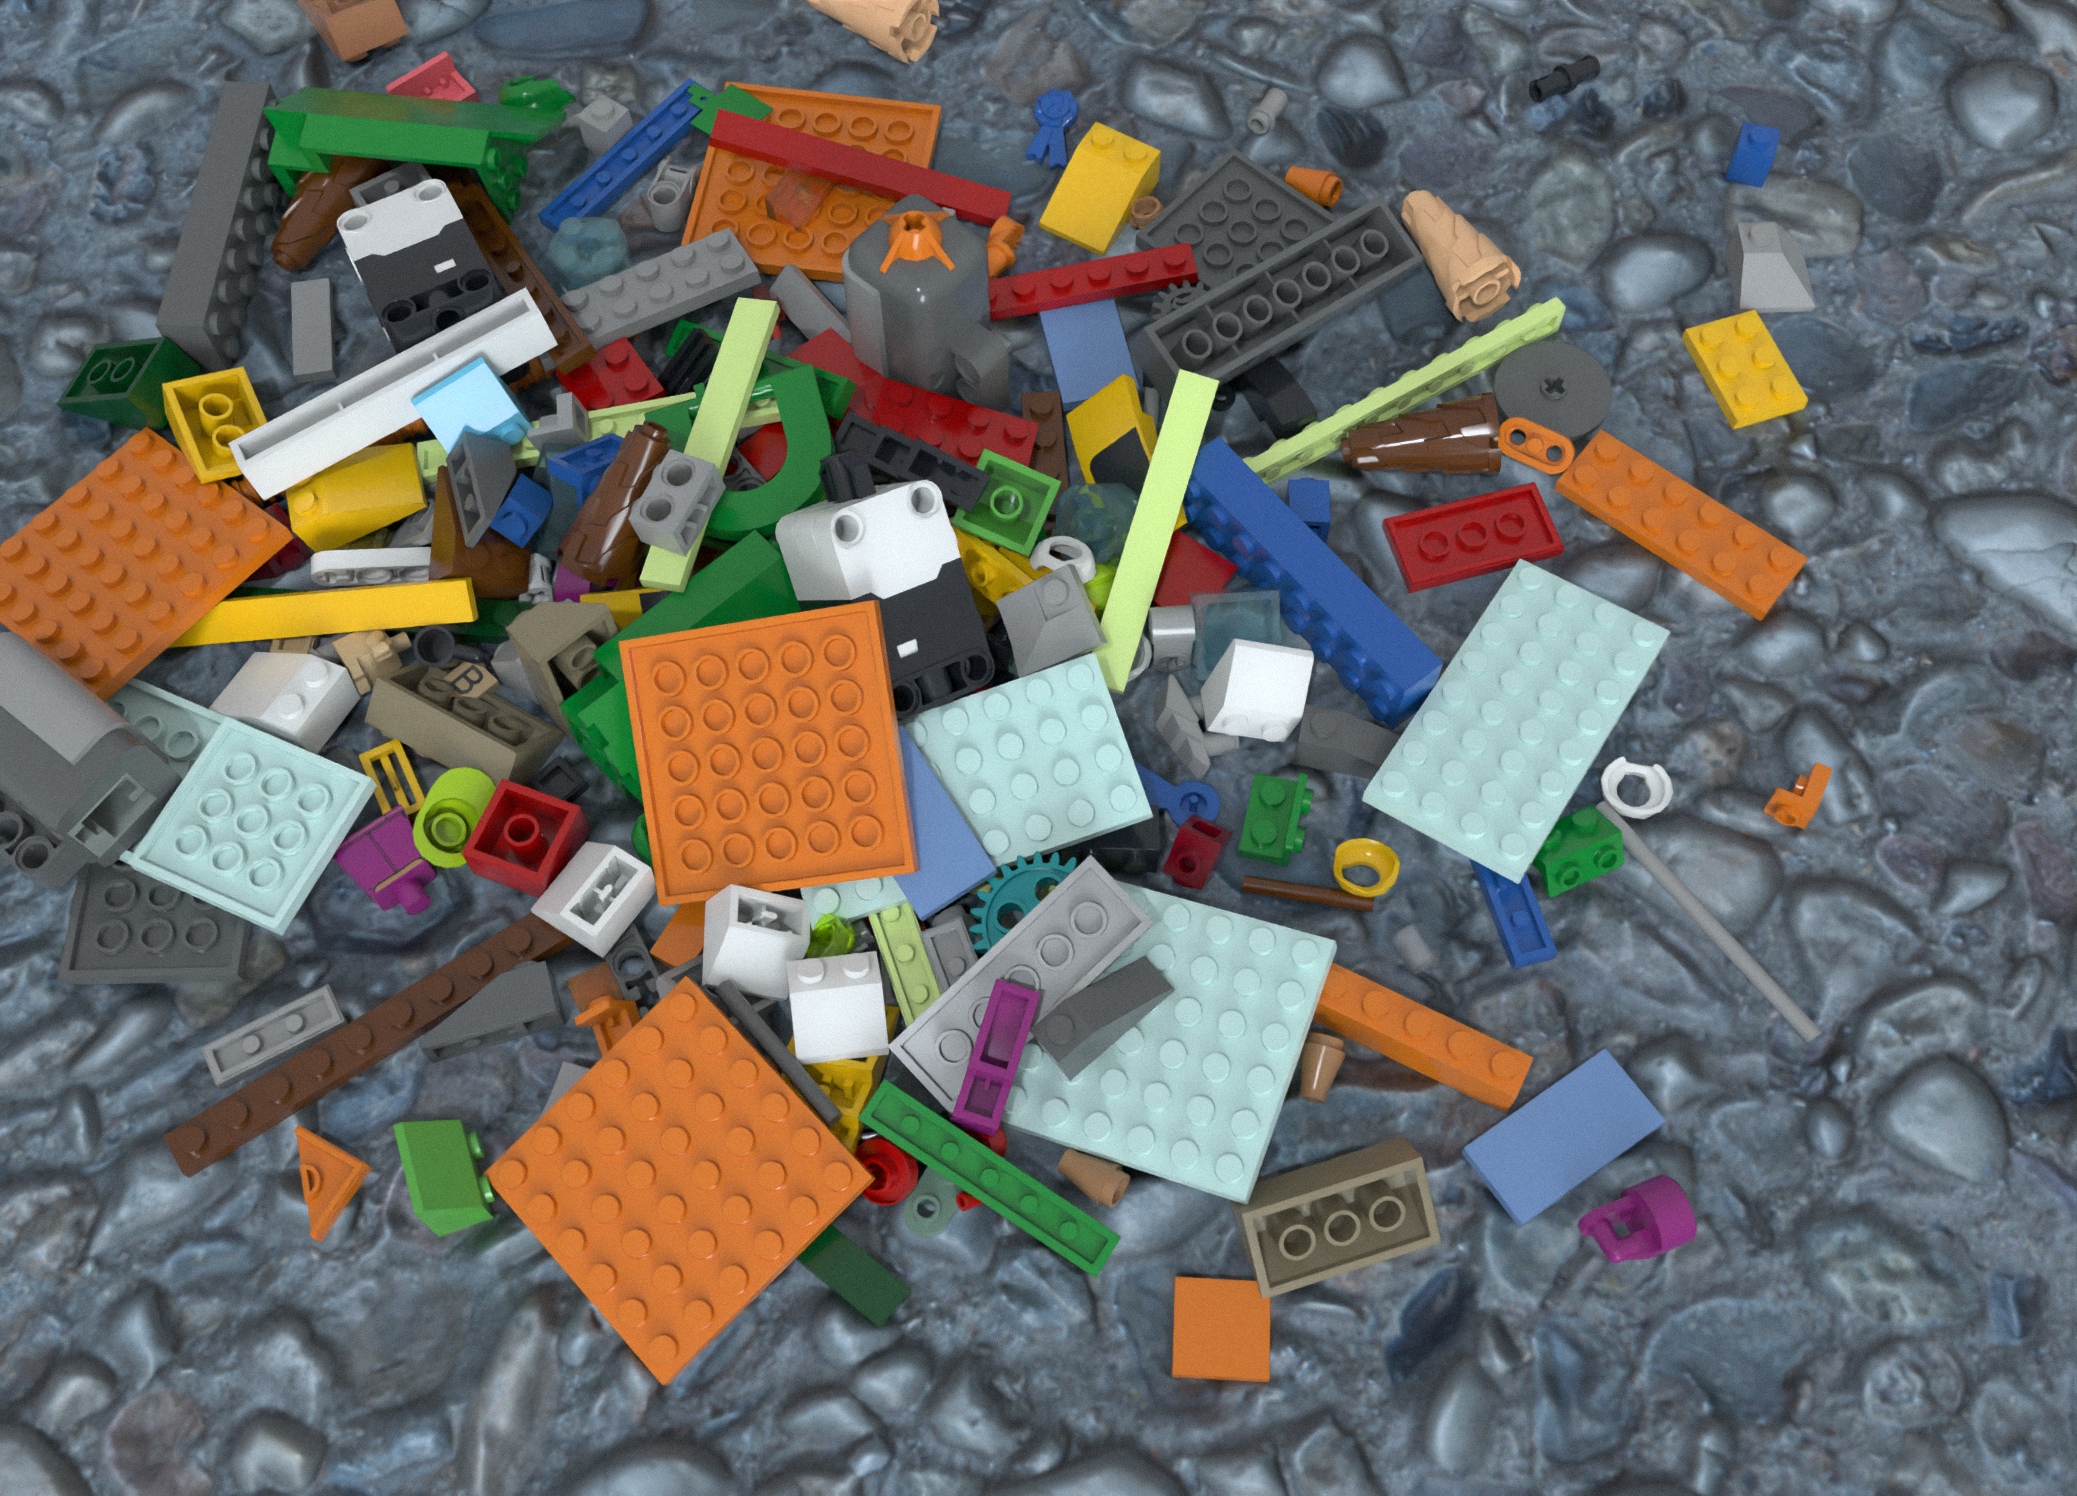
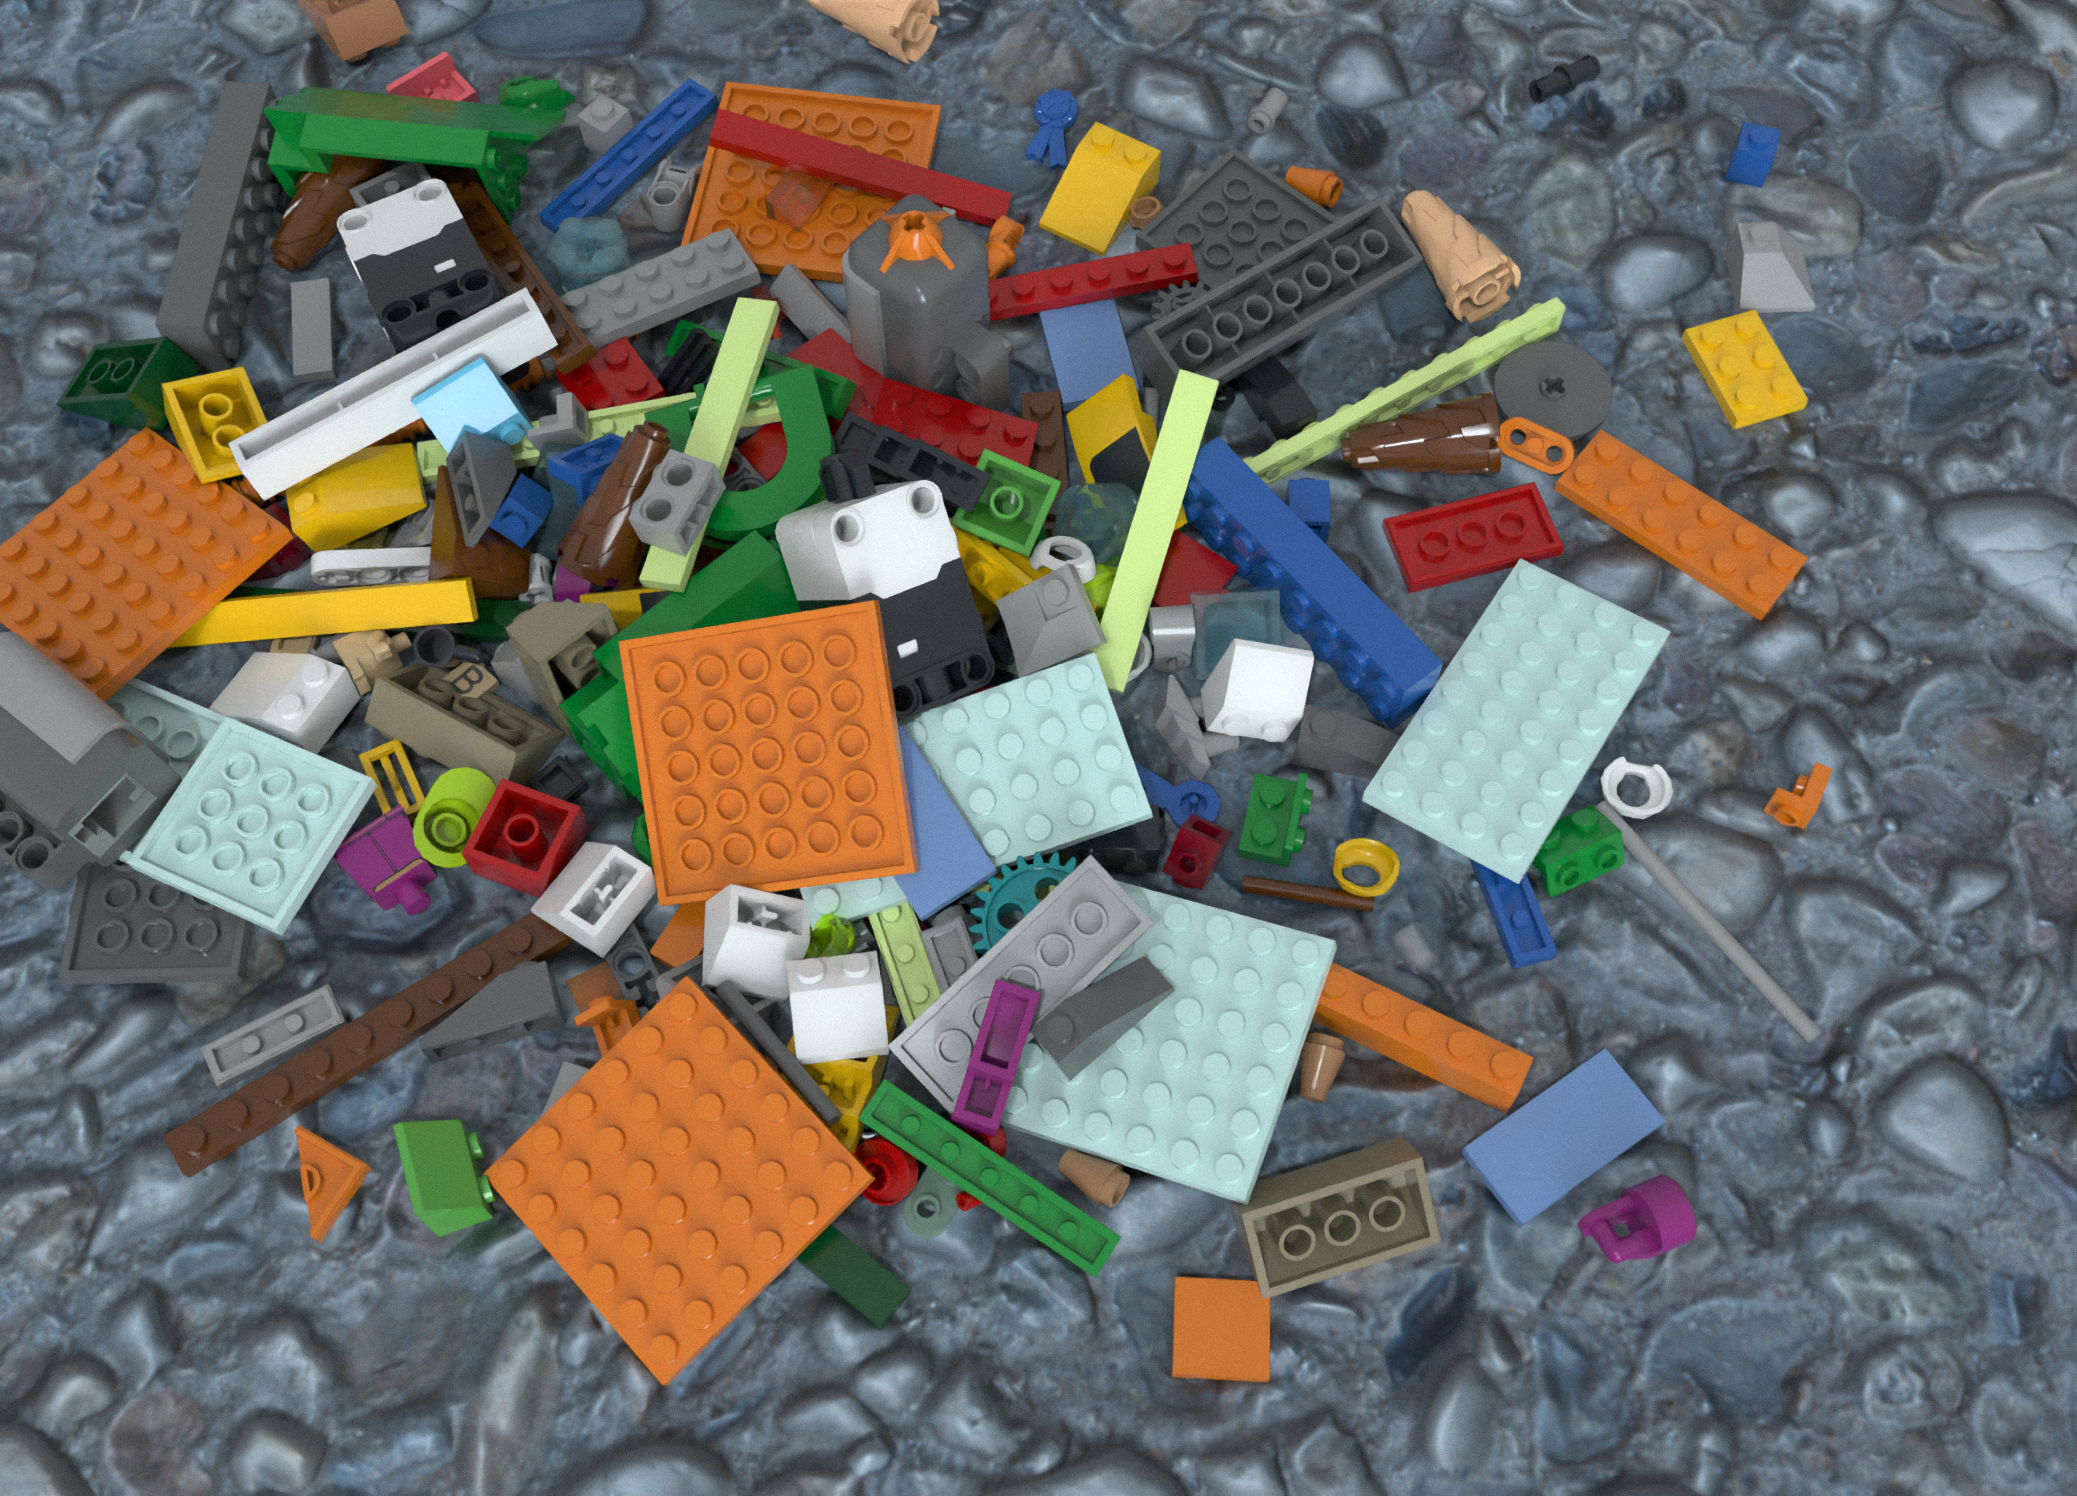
green piece [687,83,773,136] -> none

